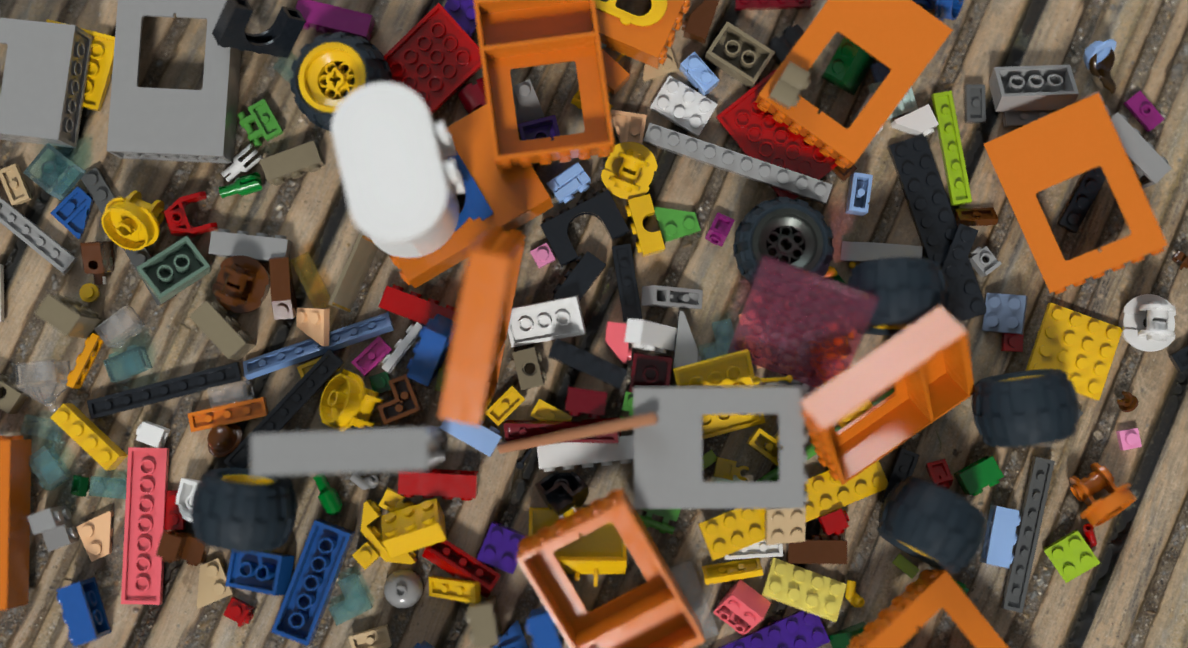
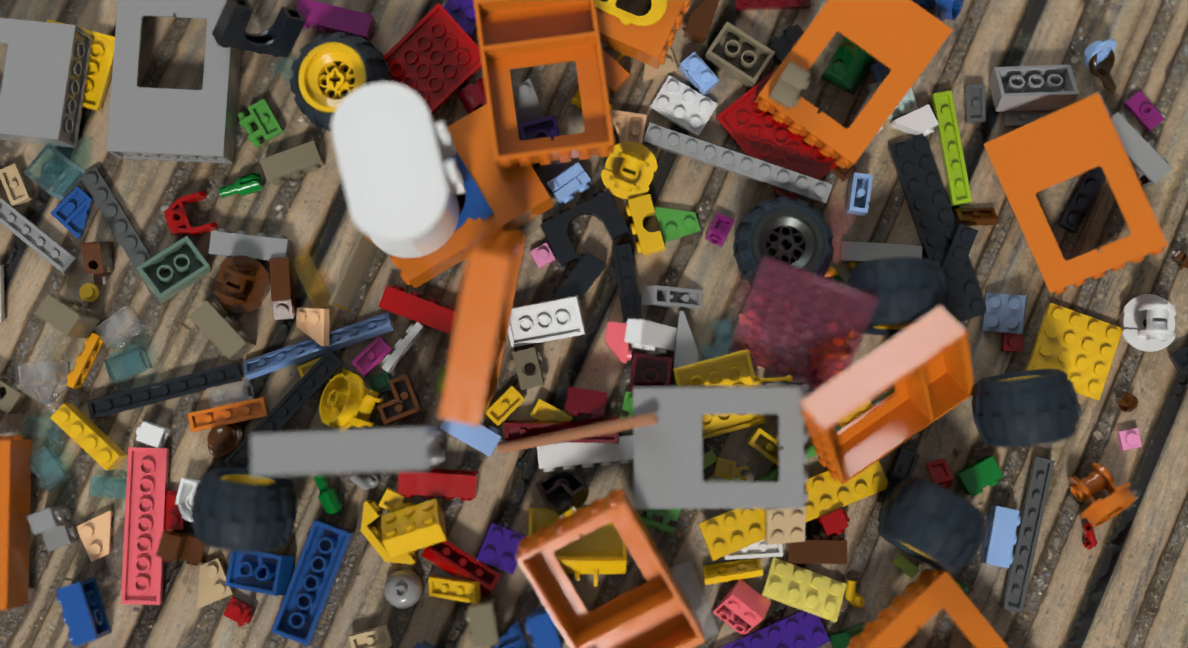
dark green plate [70,475,90,497] -> none
yellow piece [101,190,165,251] -> none
white arm [221,144,263,182] -> none
clear light blue plate [328,573,373,626] -> none
yellow brick [352,541,381,570] -> none
blue brick [407,314,456,386] -> none
black arch [548,338,628,389] -> none
light grey brick [969,246,1002,277] -> none
lime plate [1043,529,1100,583] -> none

